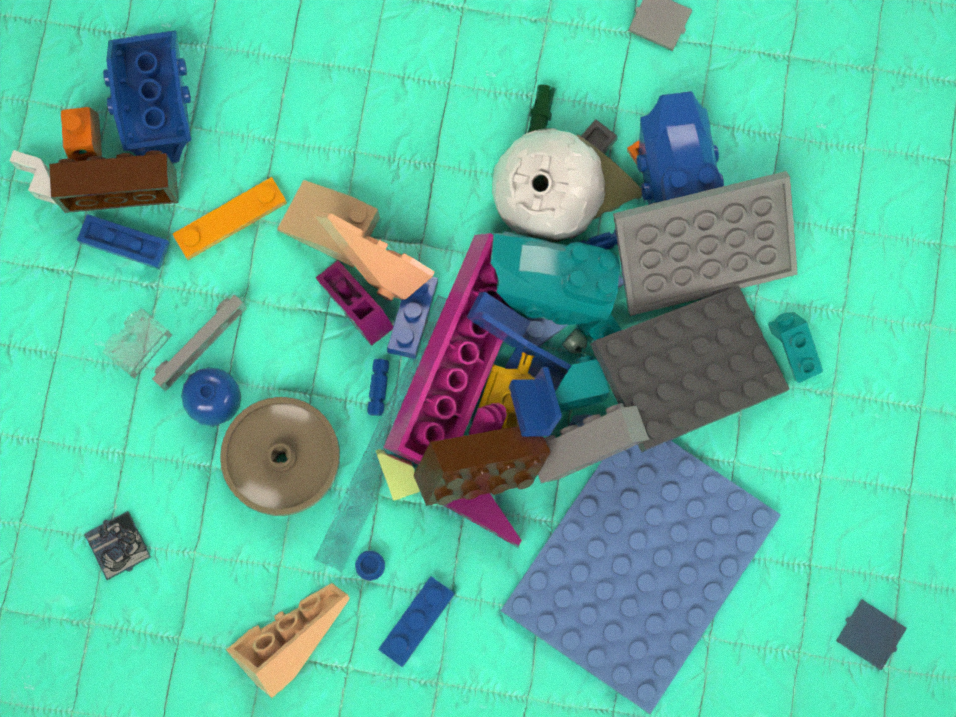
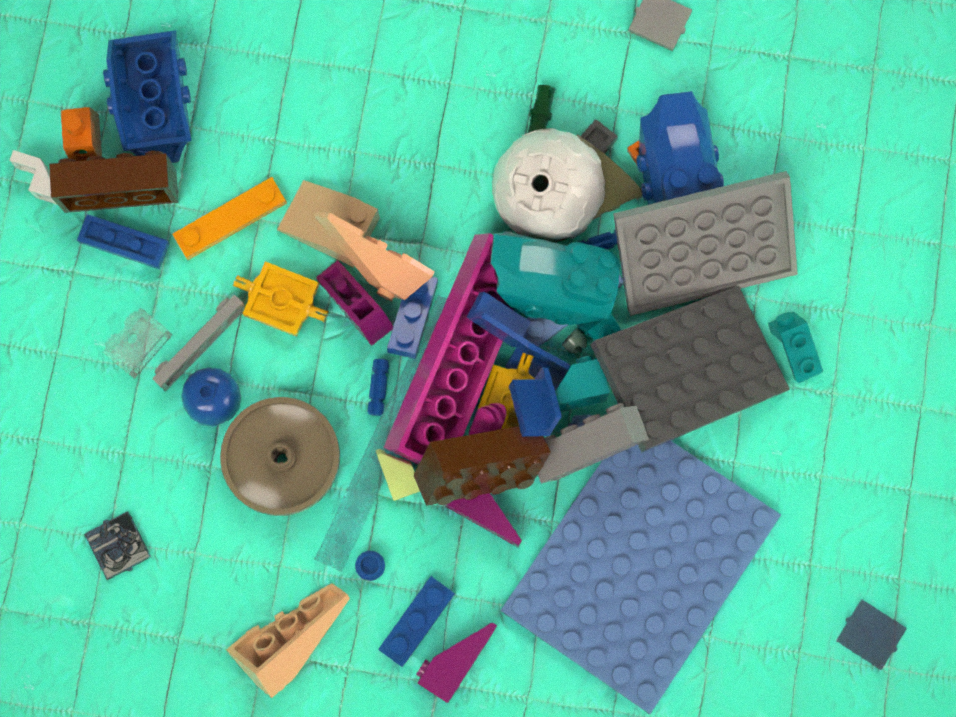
none -> yellow plate [233,261,329,337]
none -> magenta slope [416,623,497,703]

